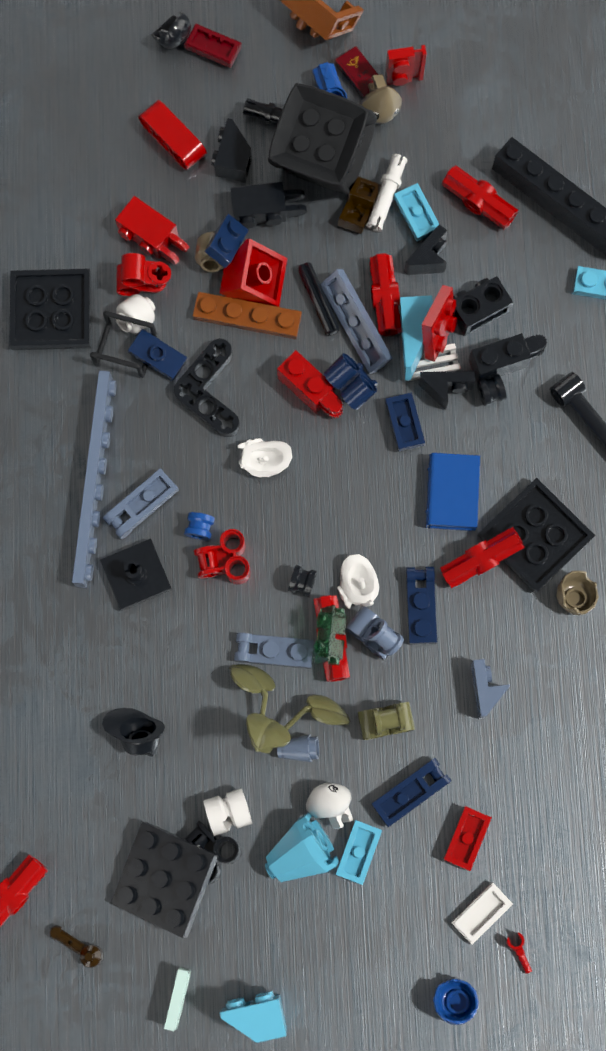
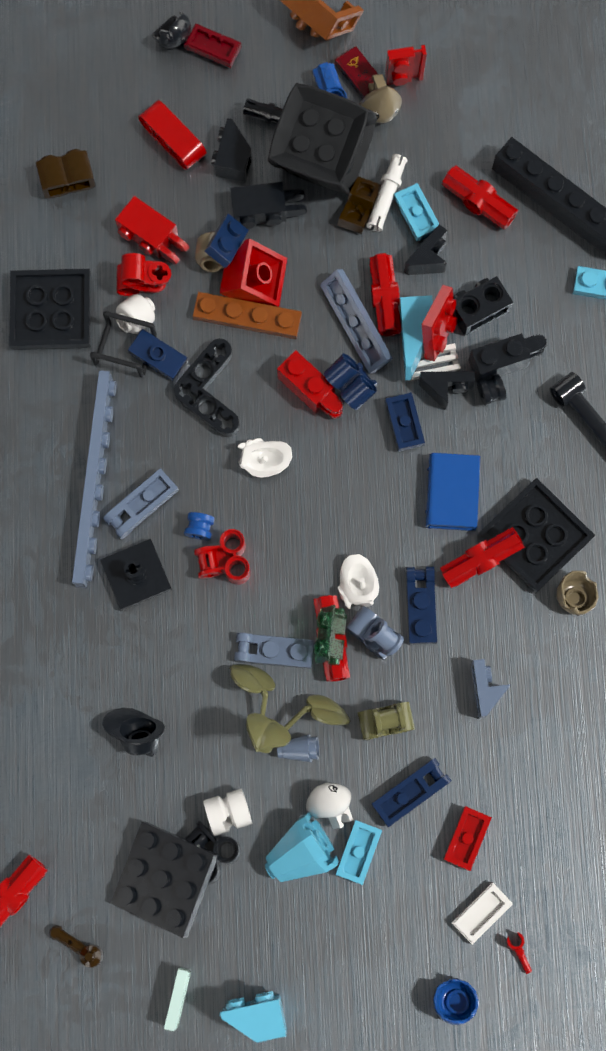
black wheel [288,565,317,597] -> none
black axle [298,262,339,336] -> none
none -> dark brown brick [36,149,96,199]

